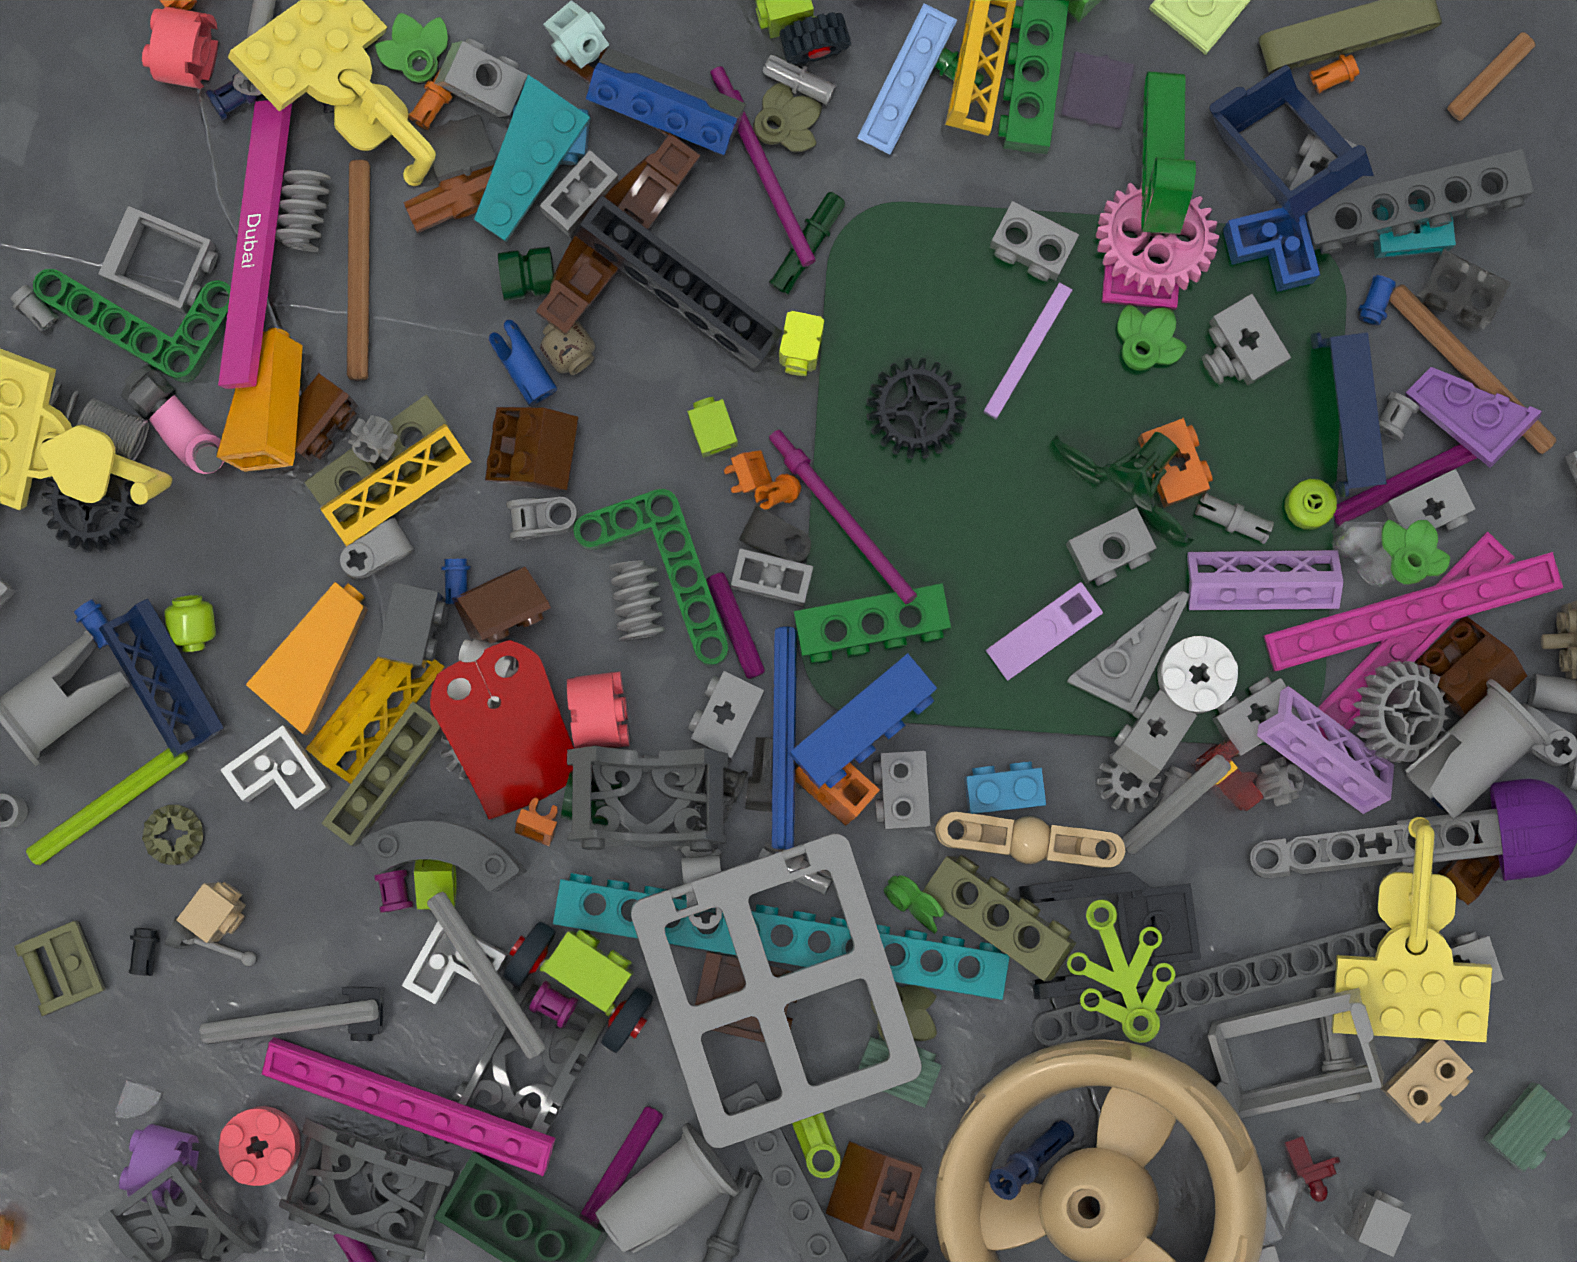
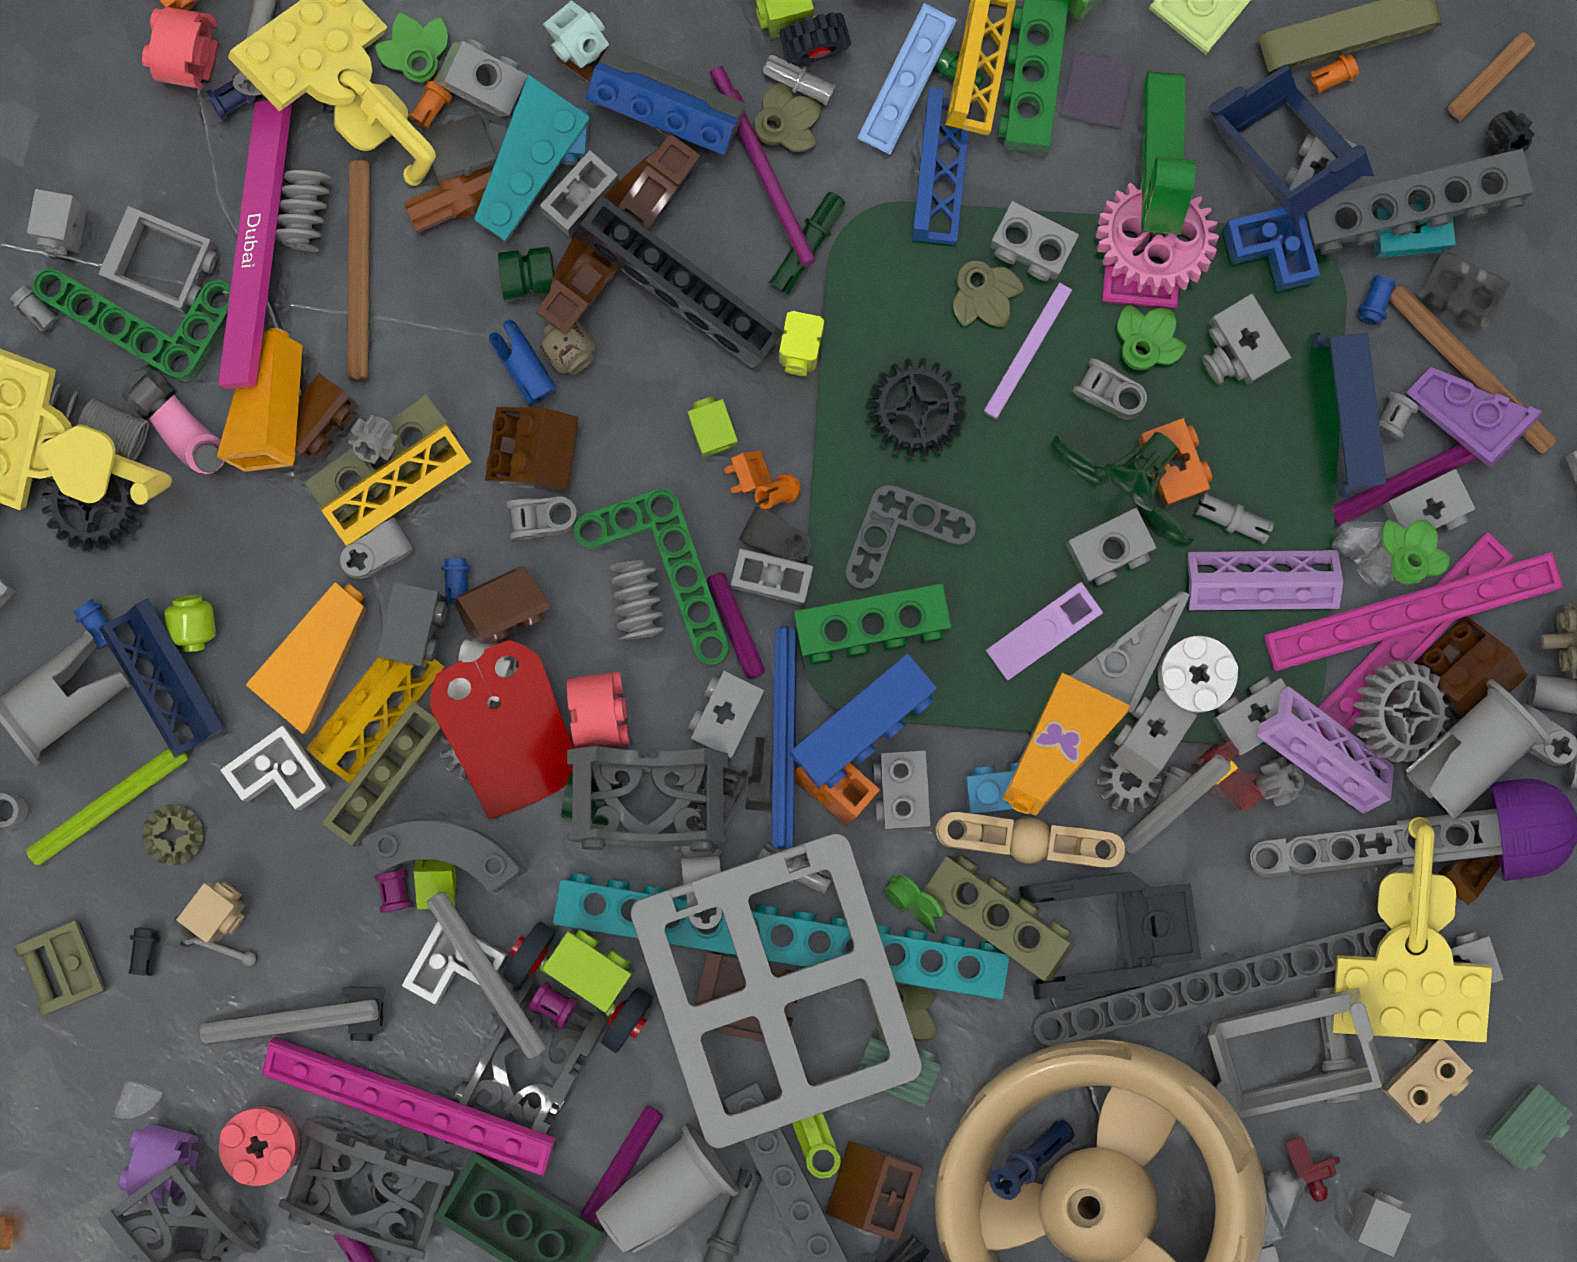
orange tile [515,798,557,847] -> none
magenta bar [769,429,917,605] -> none
lime plant [1067,900,1175,1043] -> none
lime head [1285,479,1337,530] -> none
none -> light grey brick [27,189,87,257]
none -> dark grey beam [845,485,976,590]
none -> blue fence [912,87,972,245]
none -> olive plate [953,260,1024,328]
none -> light orange slope [1002,673,1130,816]
none -> light grey piece [1072,358,1147,420]
none -> black gear [1486,110,1535,154]

